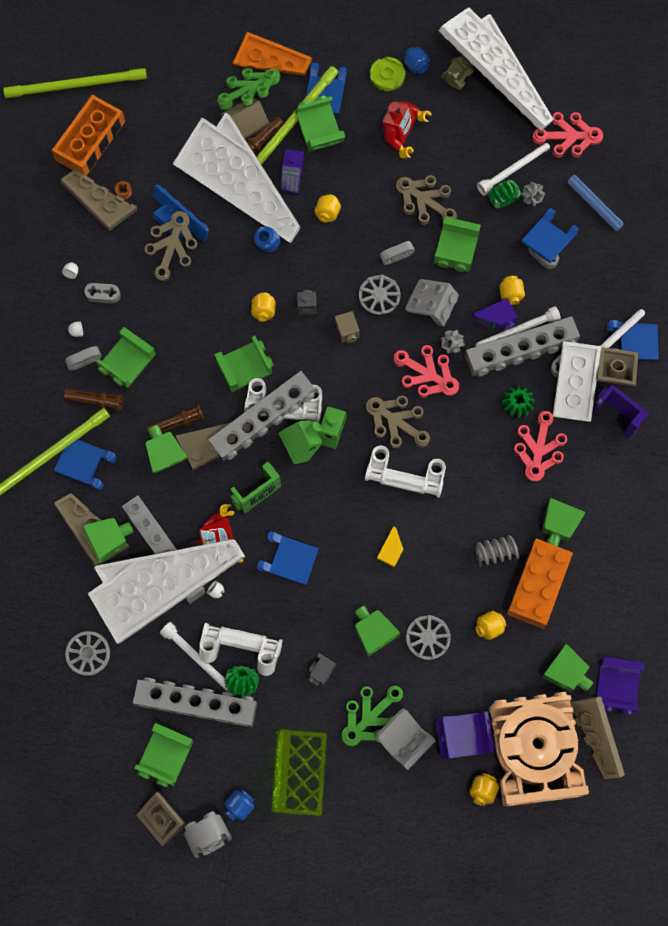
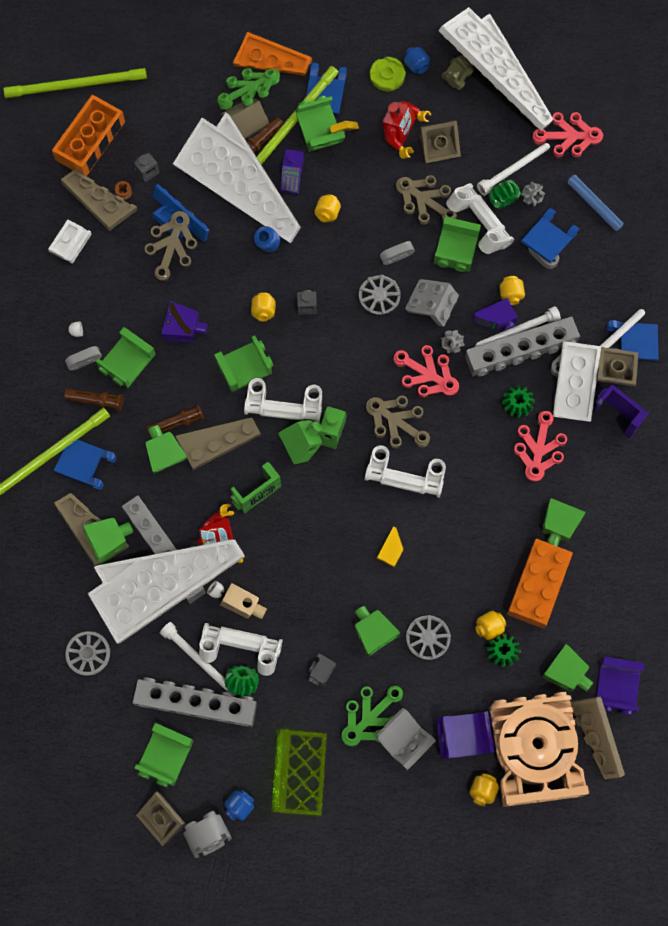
white hinge [62,262,78,279] -> none
light grey beam [84,283,121,303] -> none
light grey brick [208,371,316,461] -> none
blue flag [257,531,319,585] -> none
dark tan brick [335,311,360,343] -> none
light grey piece [476,535,519,567] -> none
none -> white plate [49,220,91,264]
none -> dark grey brick [134,153,160,183]
none -> dark purple torso [161,301,208,342]
none -> tan torso [220,583,267,619]
none -> yellow tile [330,121,359,133]
none -> dark tan slope [419,121,461,163]
none -> white piece [446,183,514,254]
none -> green gear [486,633,521,668]

